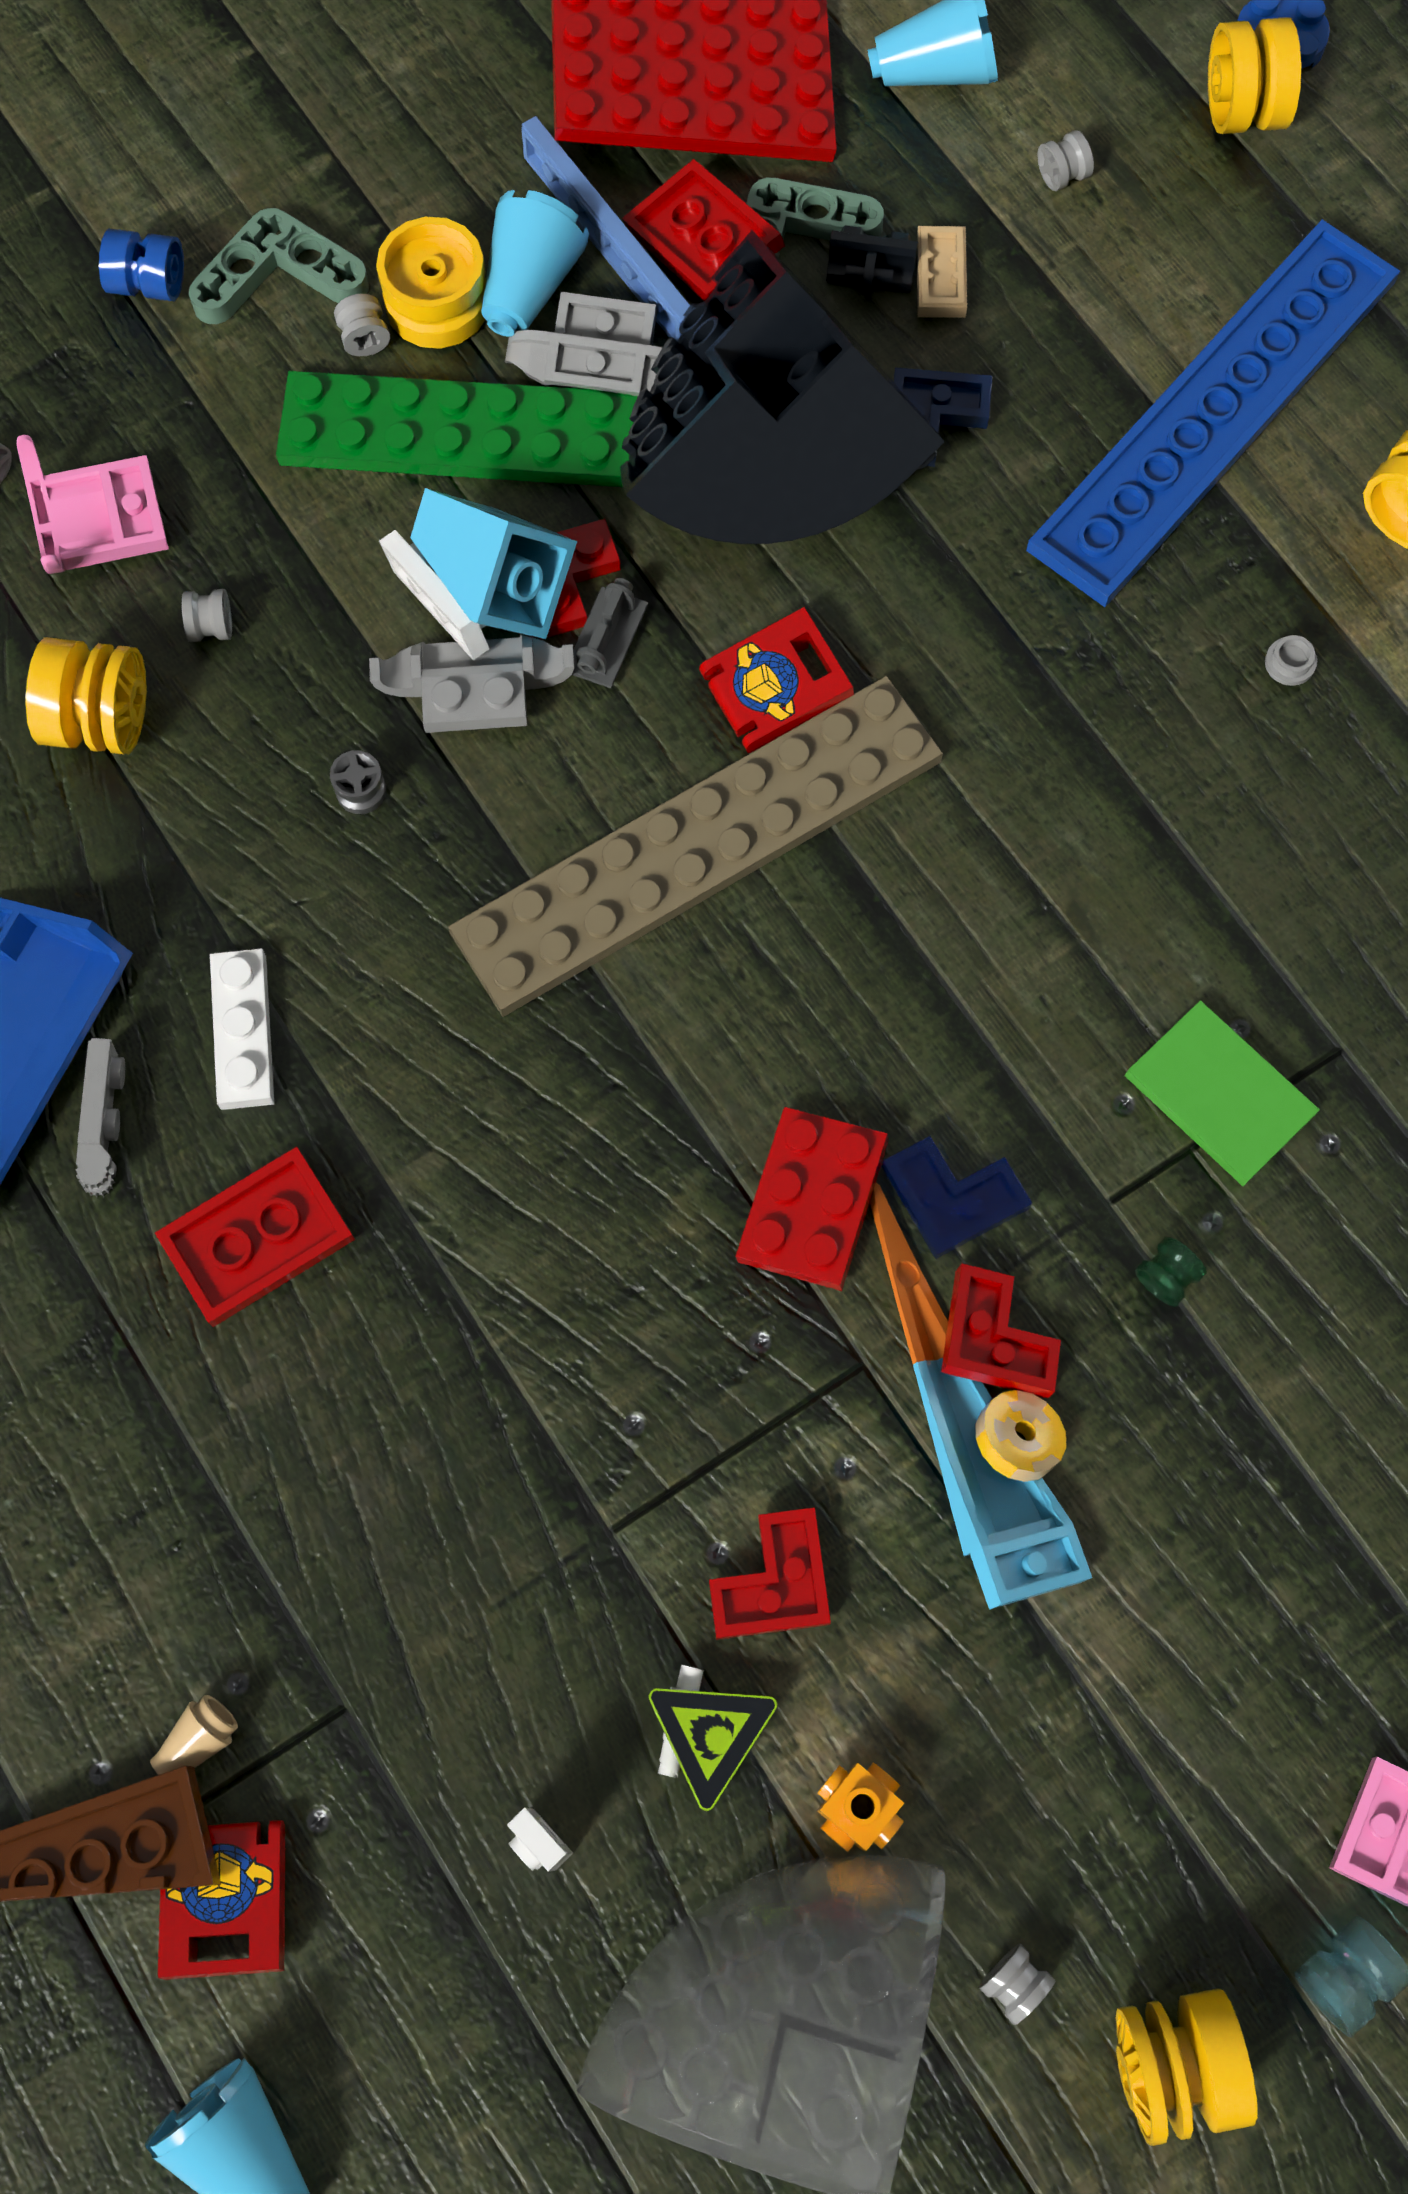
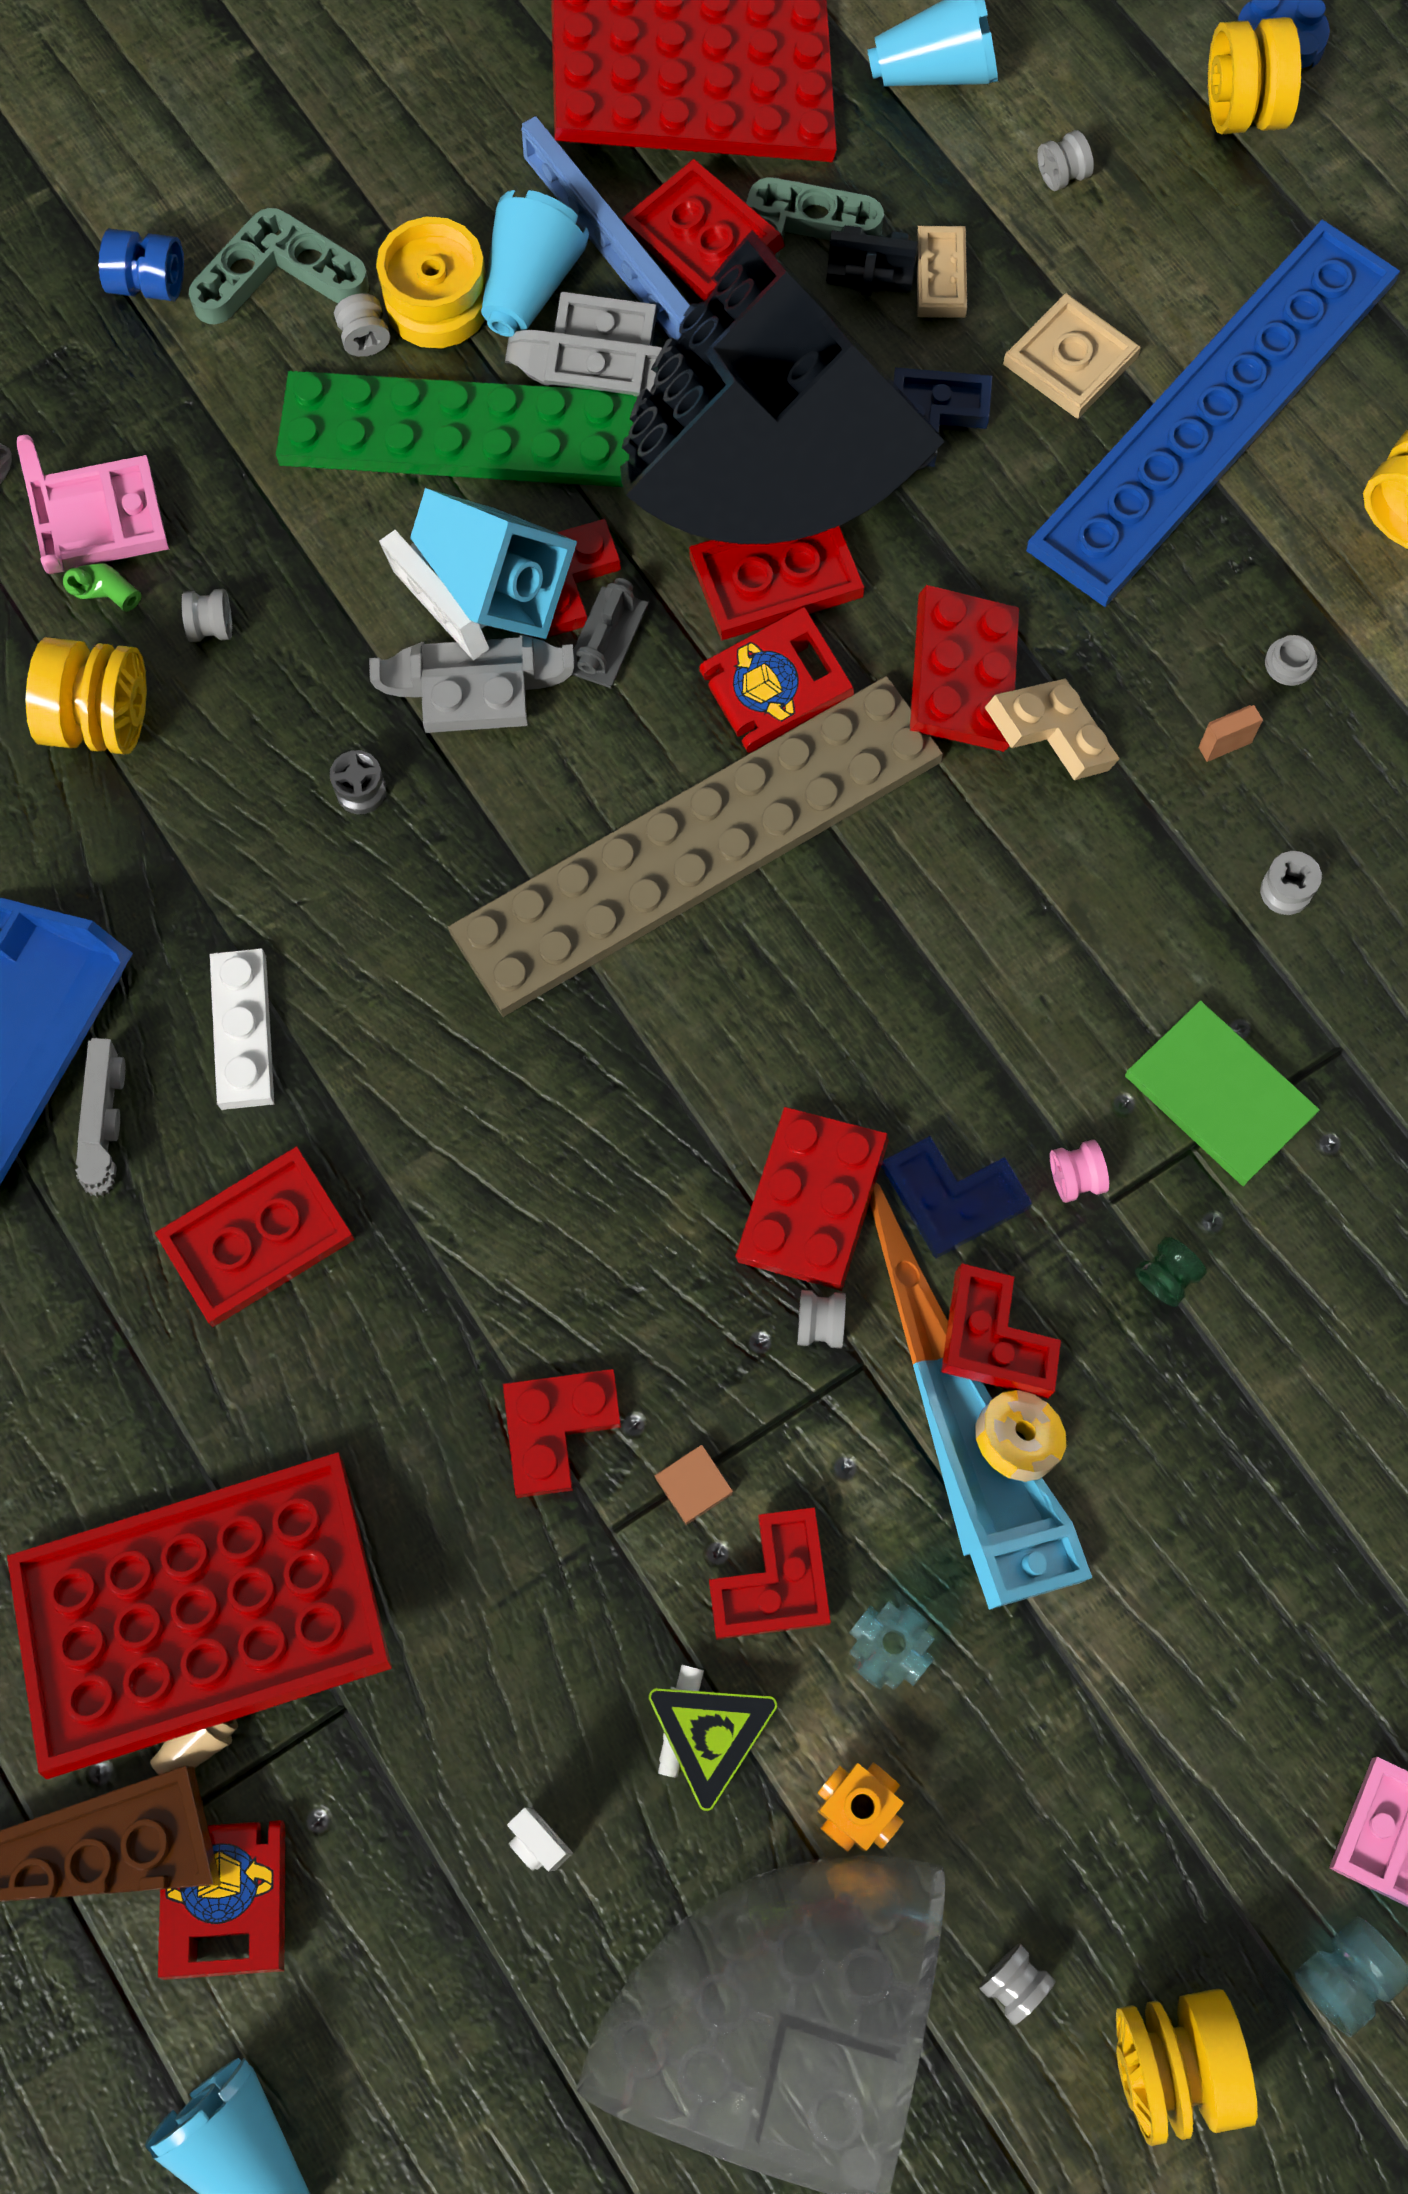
none -> red plate [7,1452,392,1780]
none -> bright green arm [63,563,141,612]
none -> red plate [503,1369,621,1498]
none -> nougat tile [655,1445,733,1525]
none -> red plate [689,526,864,641]
none -> light grey wheel [797,1290,846,1349]
none -> clear light blue brick [849,1601,935,1690]
none -> red plate [910,585,1019,752]
none -> tan plate [985,678,1120,780]
none -> tan tile [1003,293,1141,419]
none -> bright pink wheel [1050,1140,1109,1203]
none -> nougat tile [1198,705,1263,762]
none -> light grey wheel [1260,851,1322,915]

